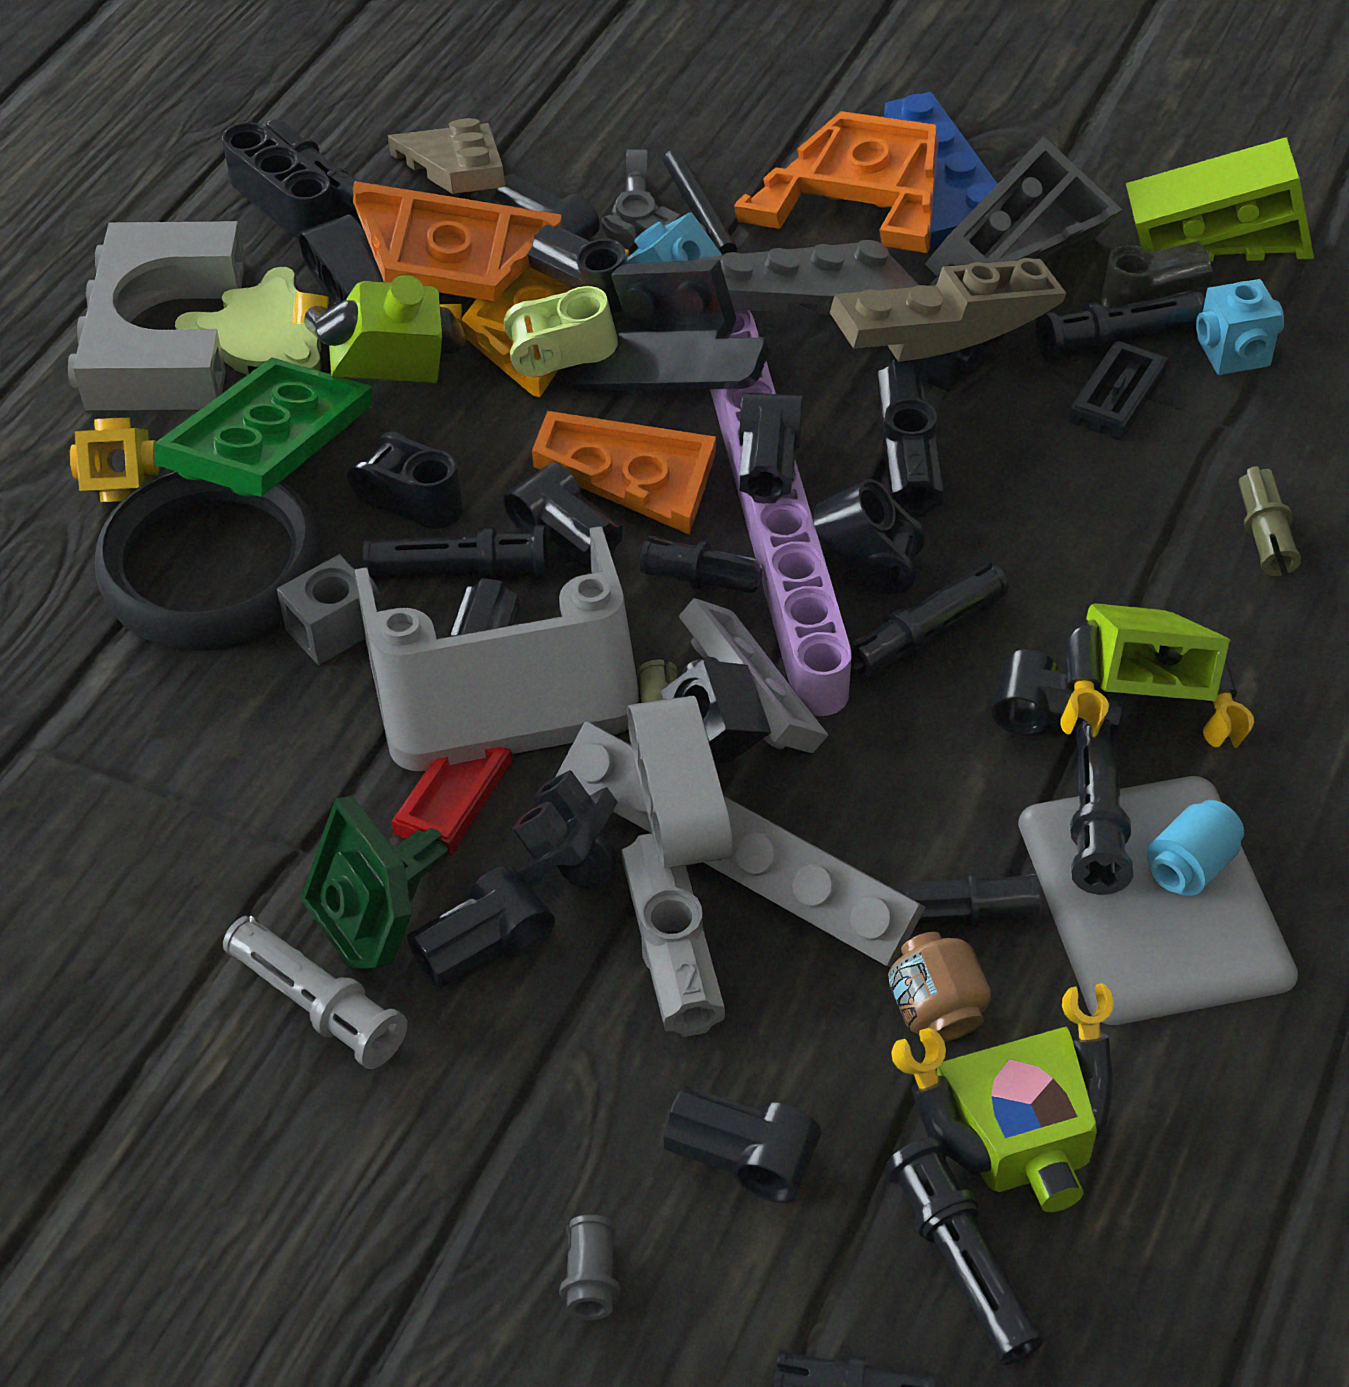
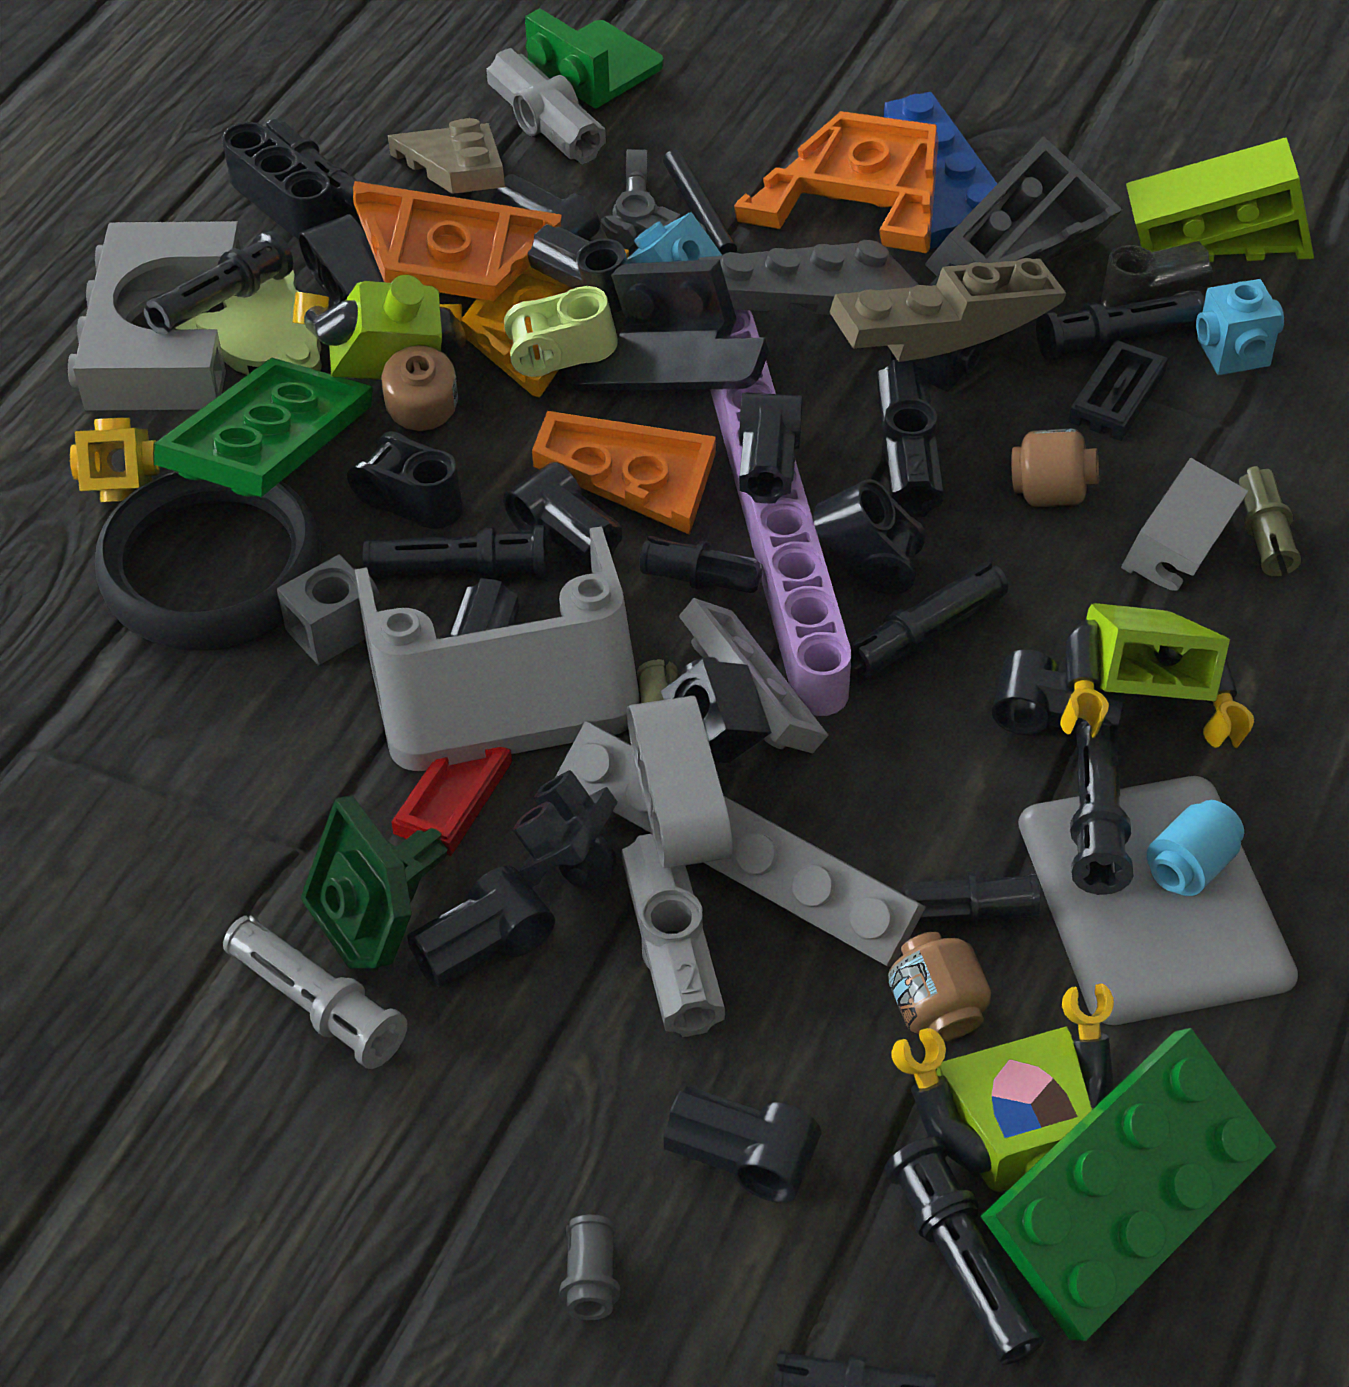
none -> black pin [144,231,294,335]
none -> medium nougat head [381,345,458,431]
none -> light grey piece [487,48,606,164]
none -> green bracket [525,8,663,109]
none -> green plate [980,1028,1276,1341]
none -> medium nougat head [1012,429,1099,508]
none -> light grey hinge [1121,458,1248,590]

